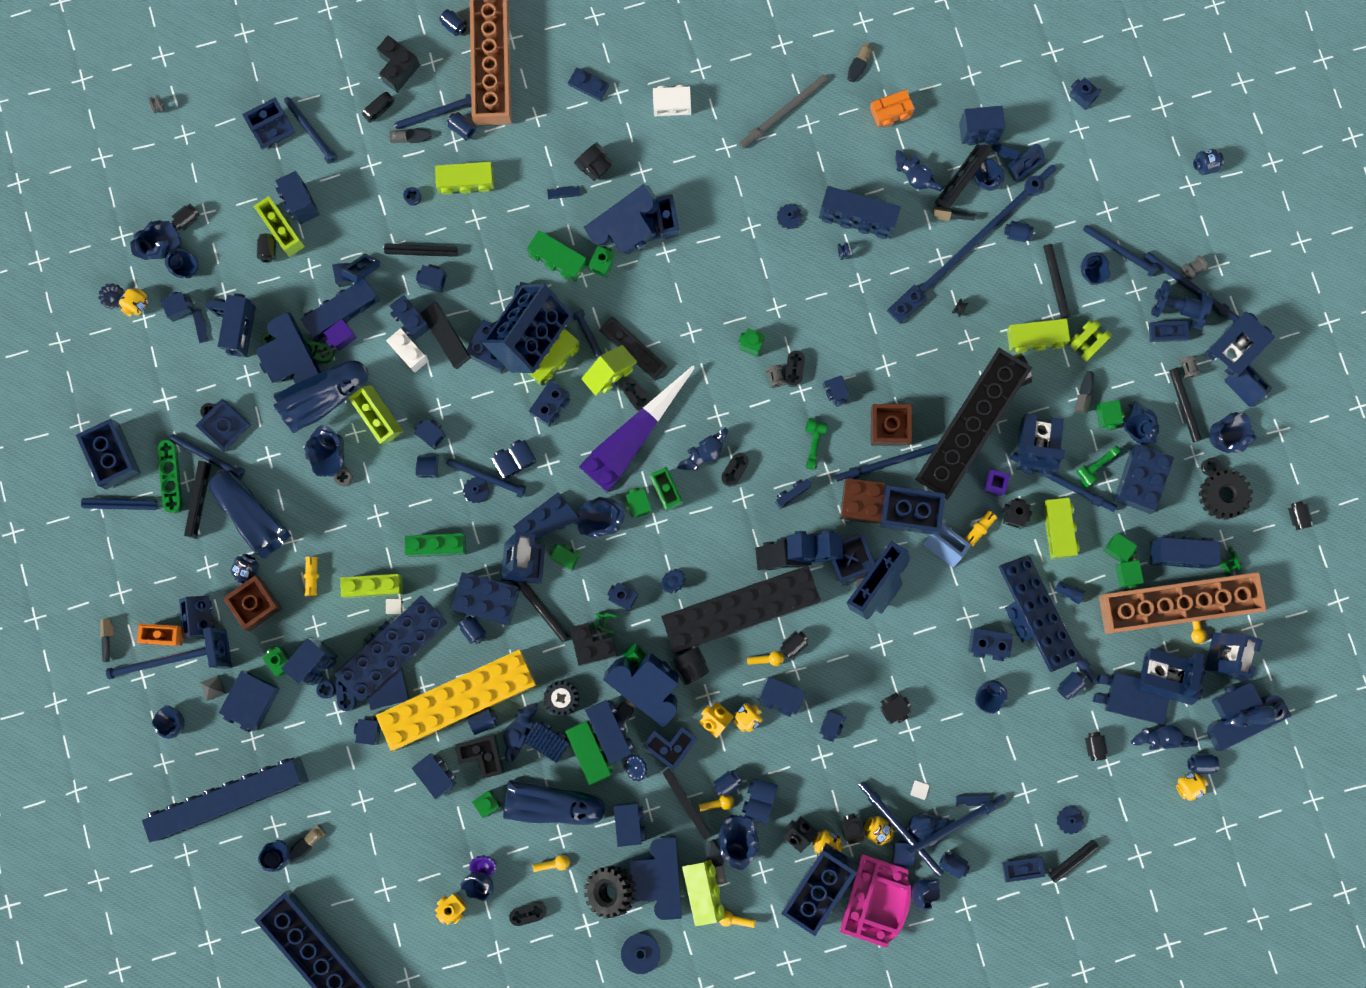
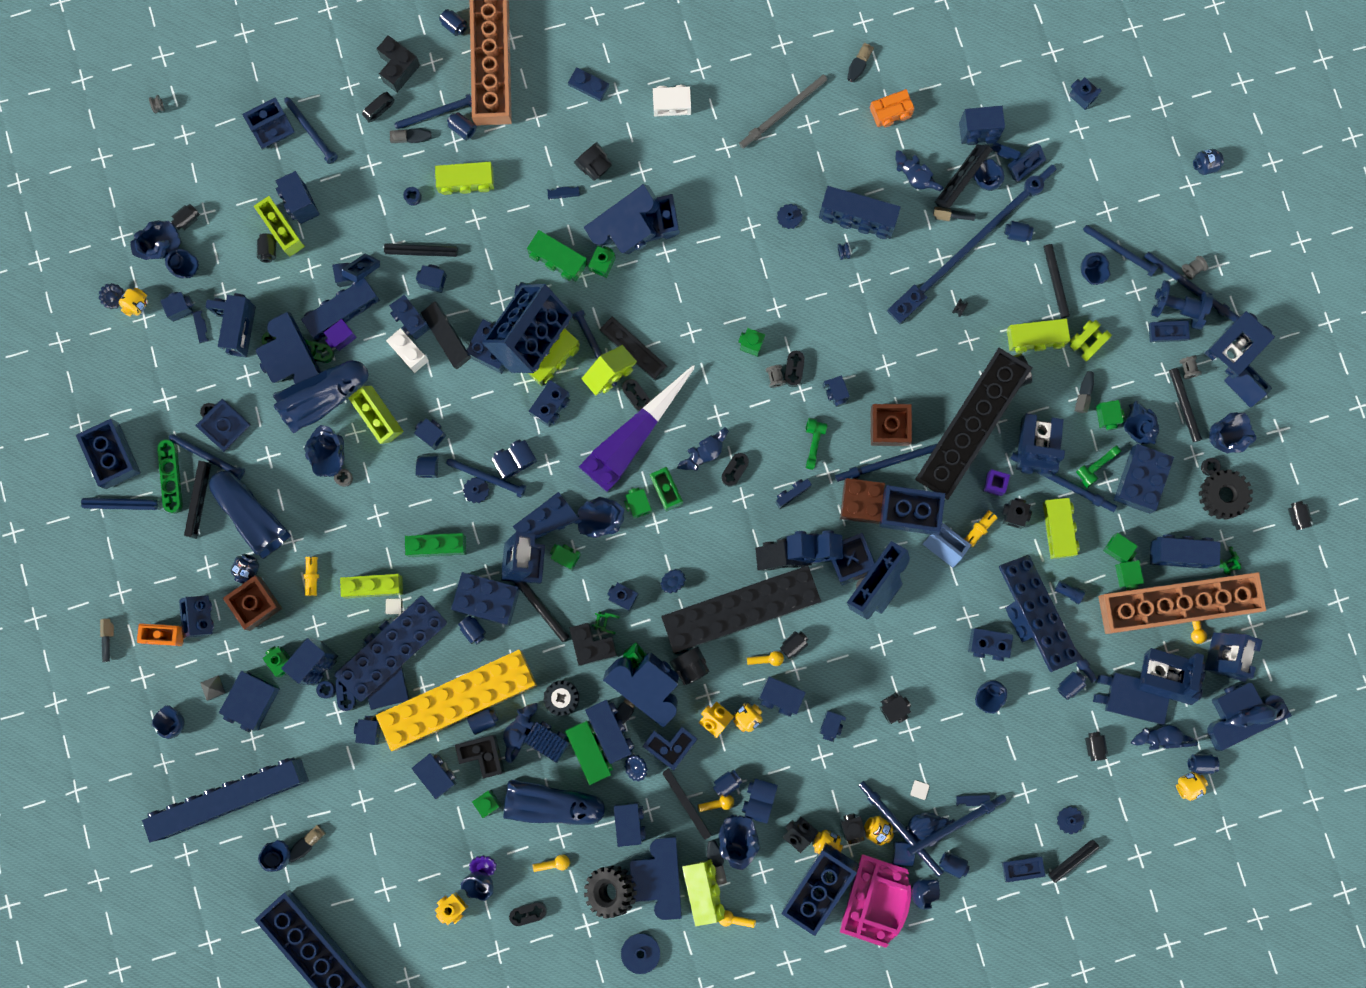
dark blue tile [106,627,233,680] -> none

